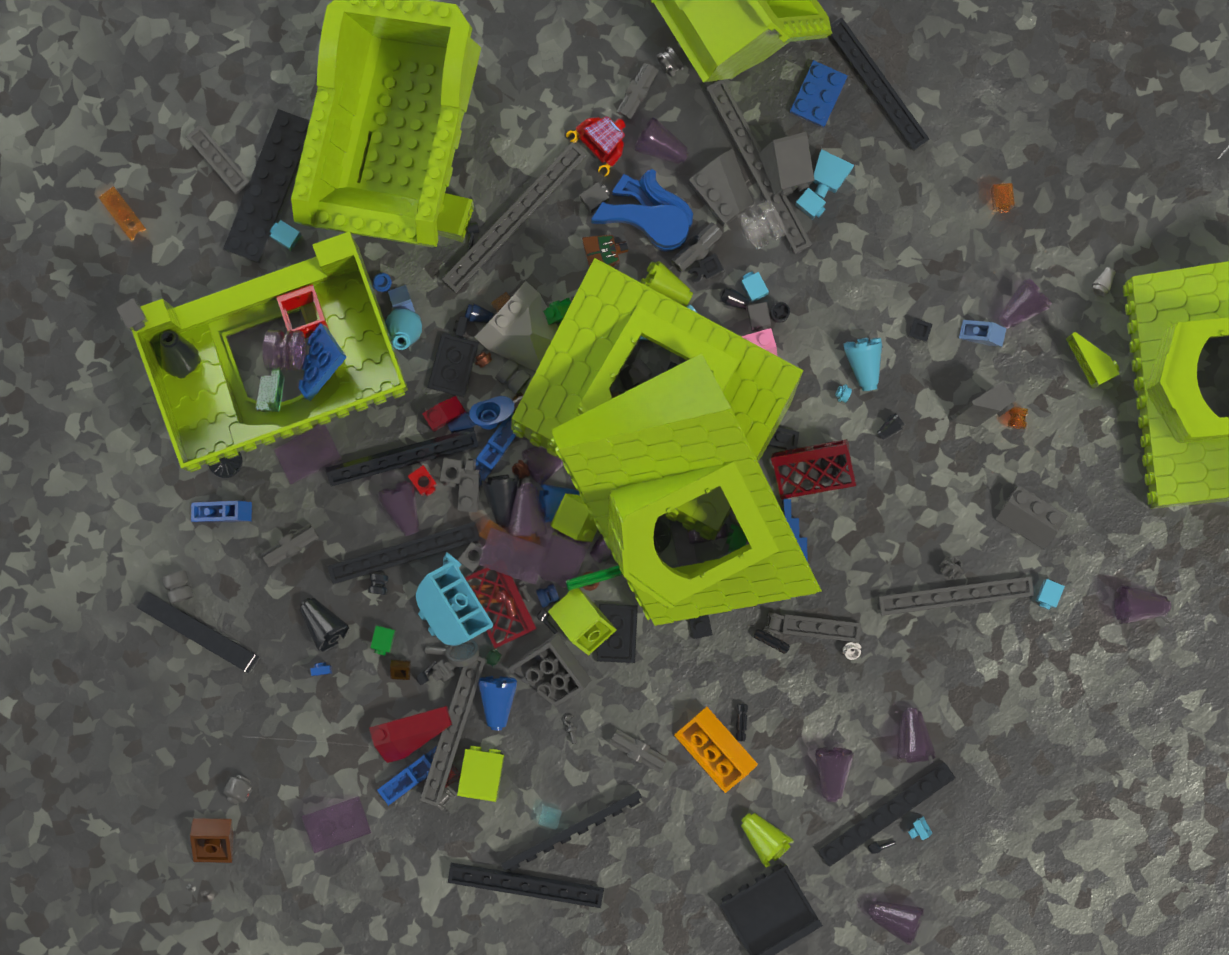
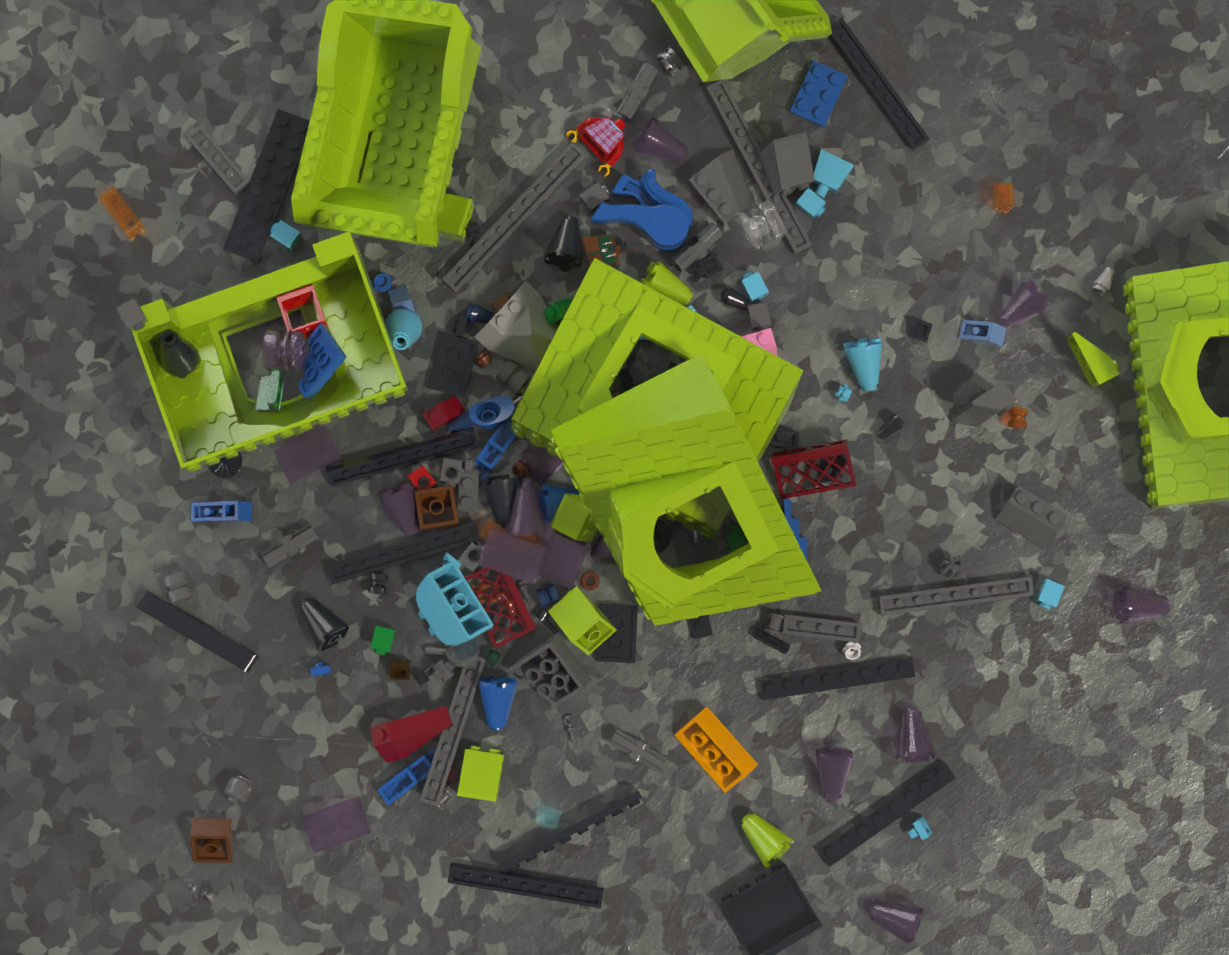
green axle [566,565,623,590] -> none
black axle [735,704,748,742] -> none
black wheel [770,302,790,323] -> none
black hand [868,840,896,854] -> none
none -> reddish brown slope [415,485,460,531]
none -> black cone [544,216,582,272]
none -> black plate [760,658,915,700]

